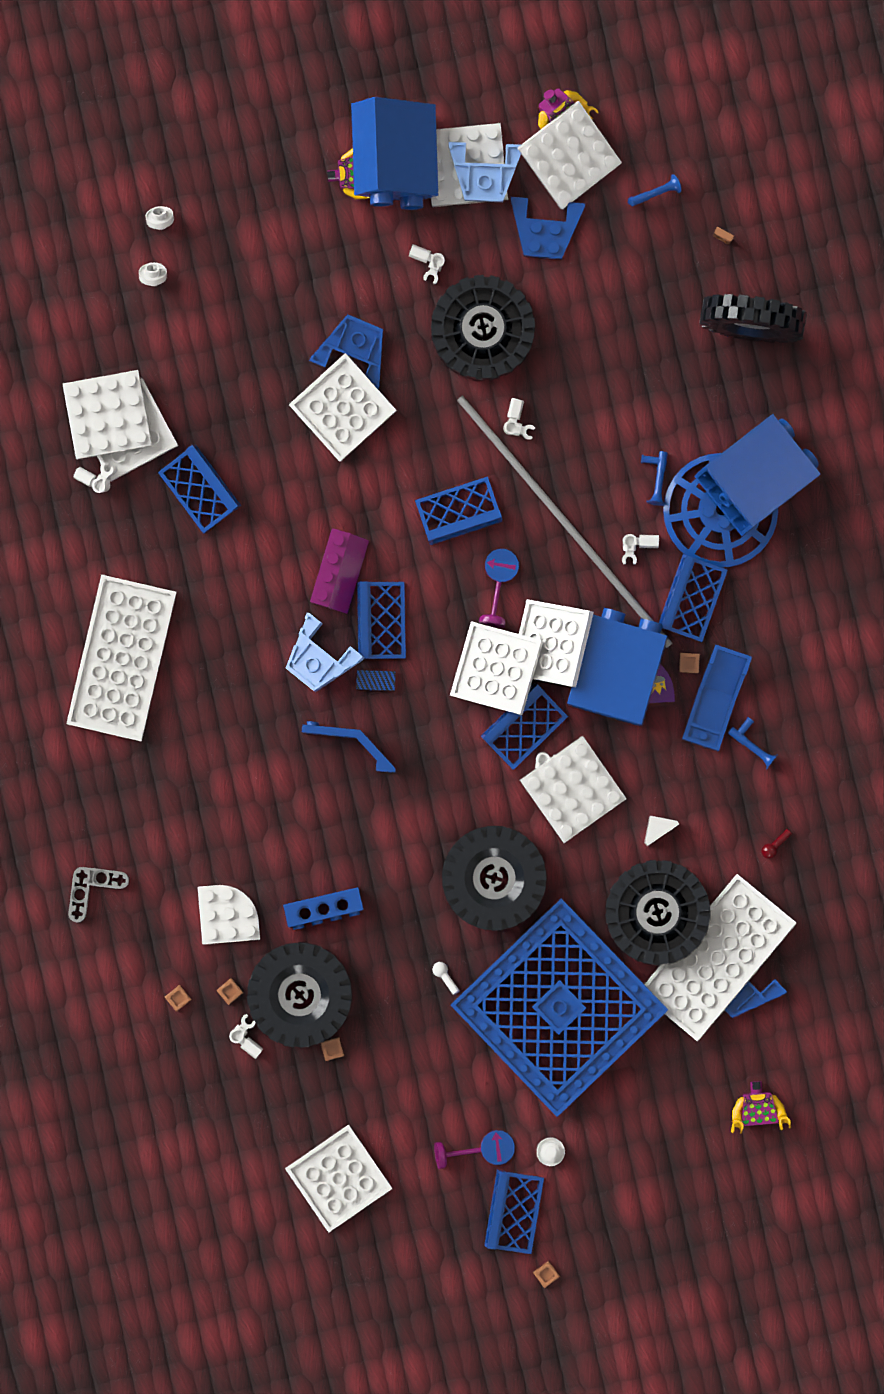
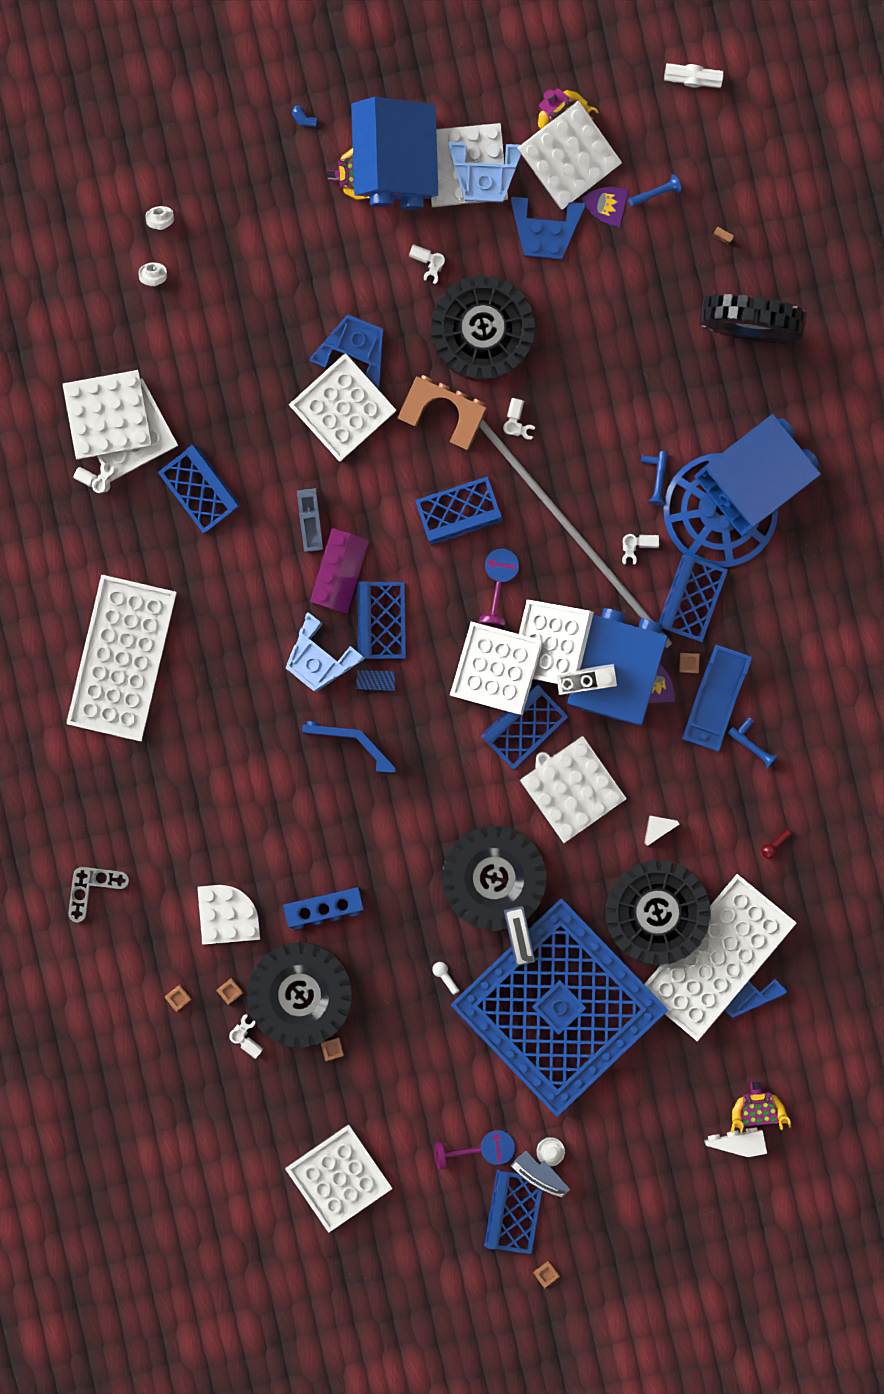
none -> blue arm [292,105,317,127]
none -> sand blue slope [297,488,323,552]
none -> nougat arch [398,375,487,450]
none -> slope [504,906,535,966]
none -> sand blue slope [511,1151,570,1198]
none -> white slope [556,664,617,695]
none -> dark purple sticker [581,187,629,227]
none -> white piece [664,63,723,89]
none -> white slope [704,1127,767,1157]

